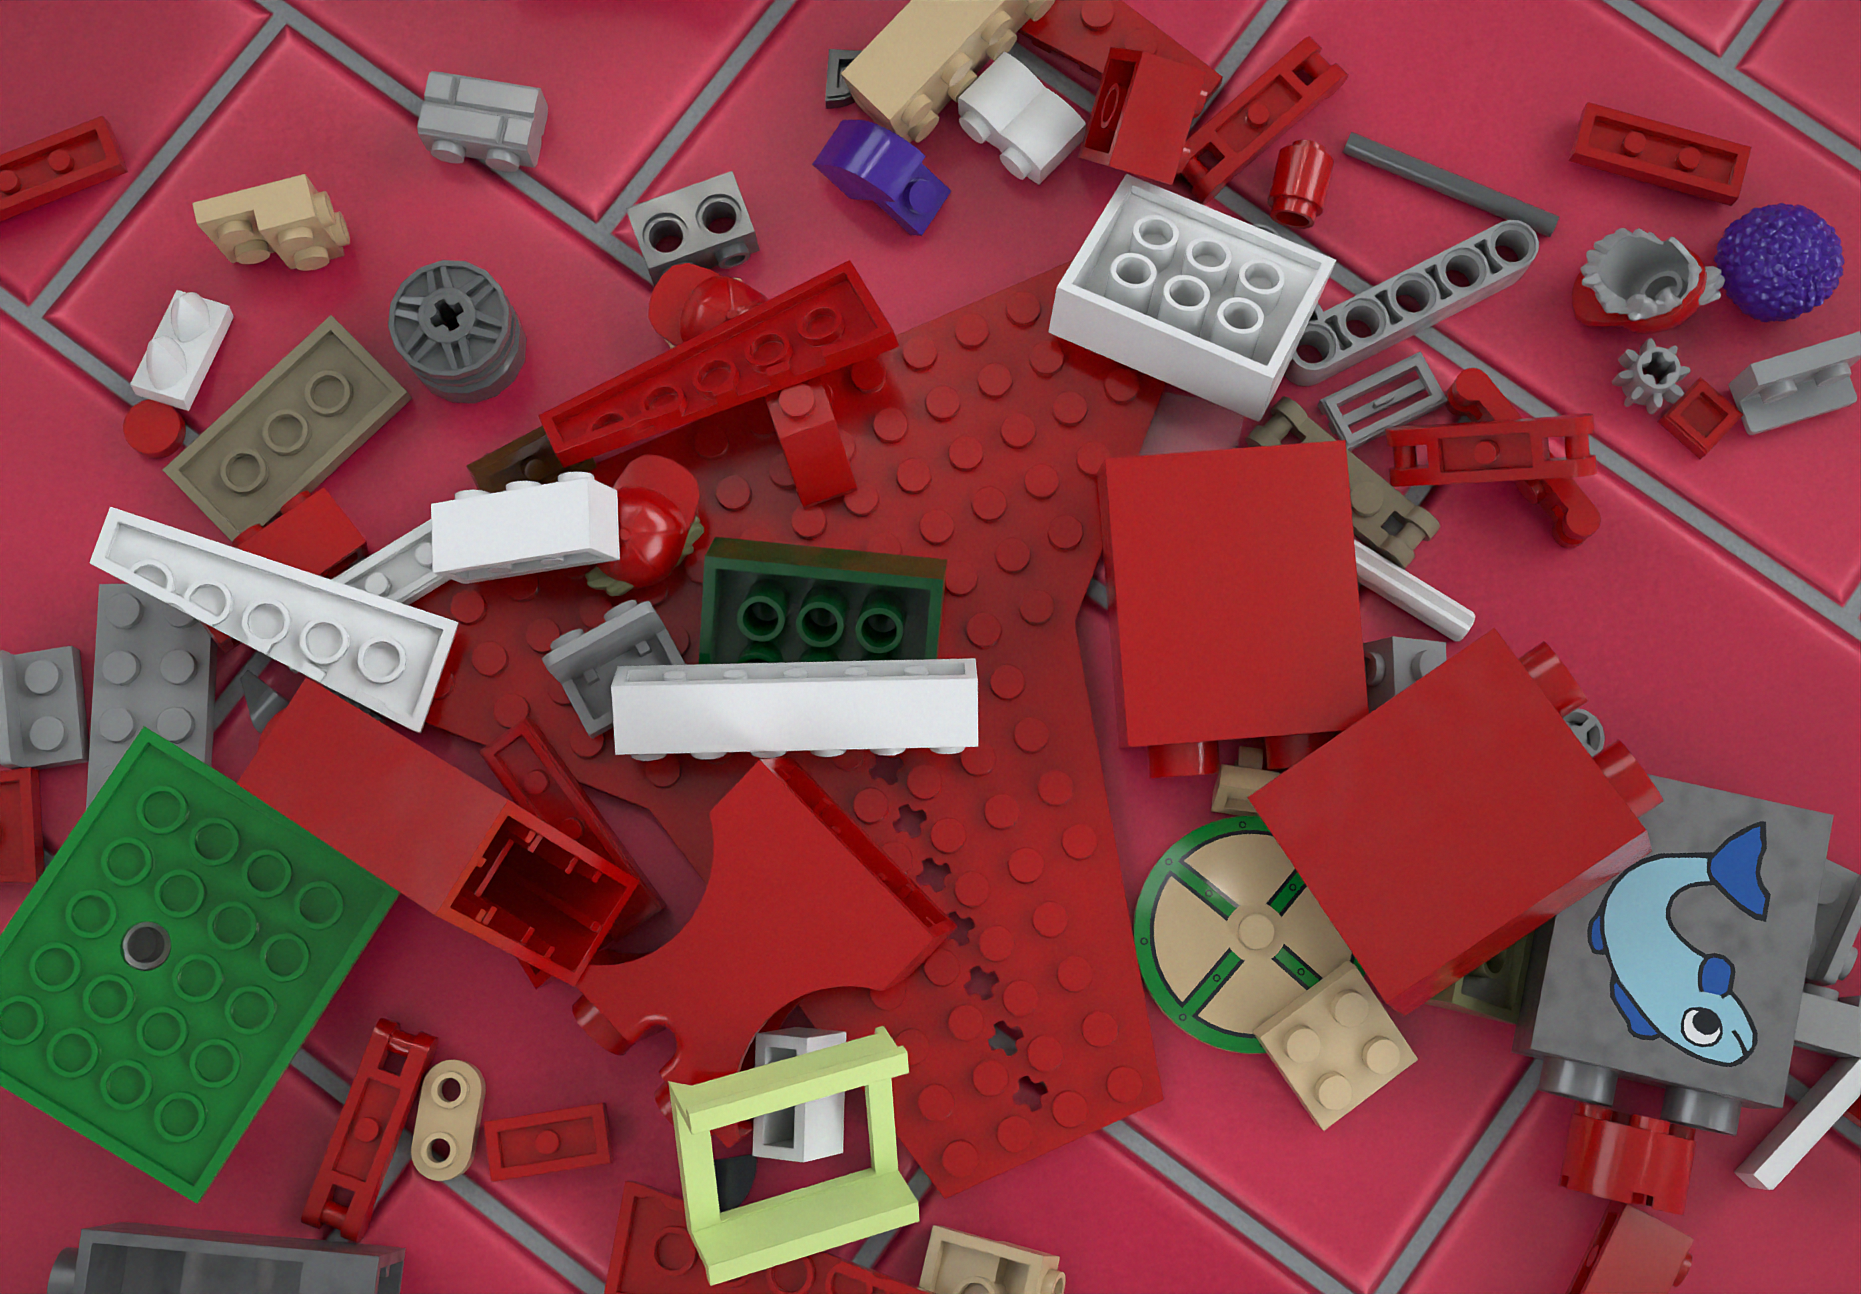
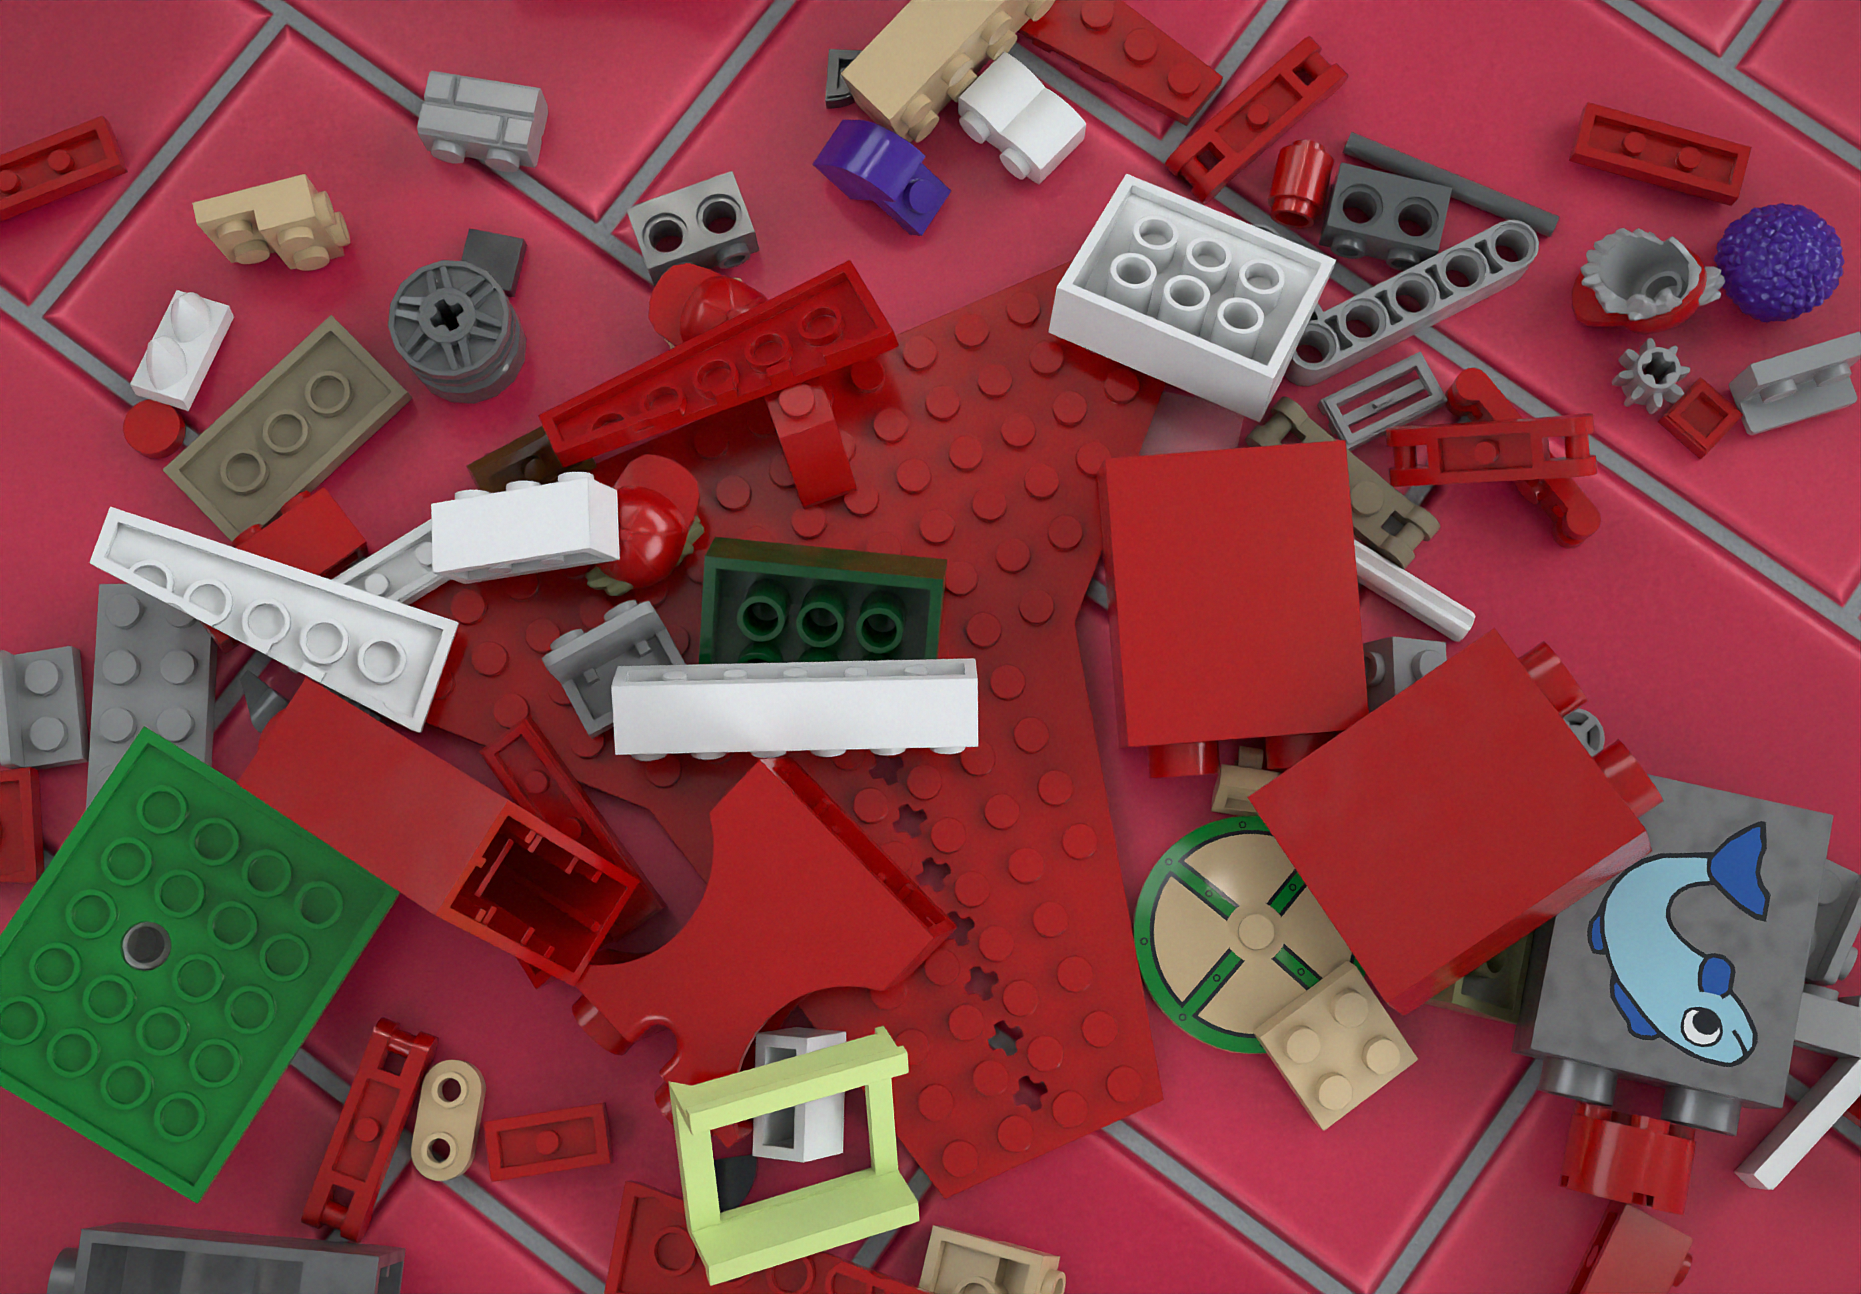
red brick [1078,47,1207,185] -> none
none -> black tile [461,228,527,297]
none -> dark grey brick [1318,162,1452,271]

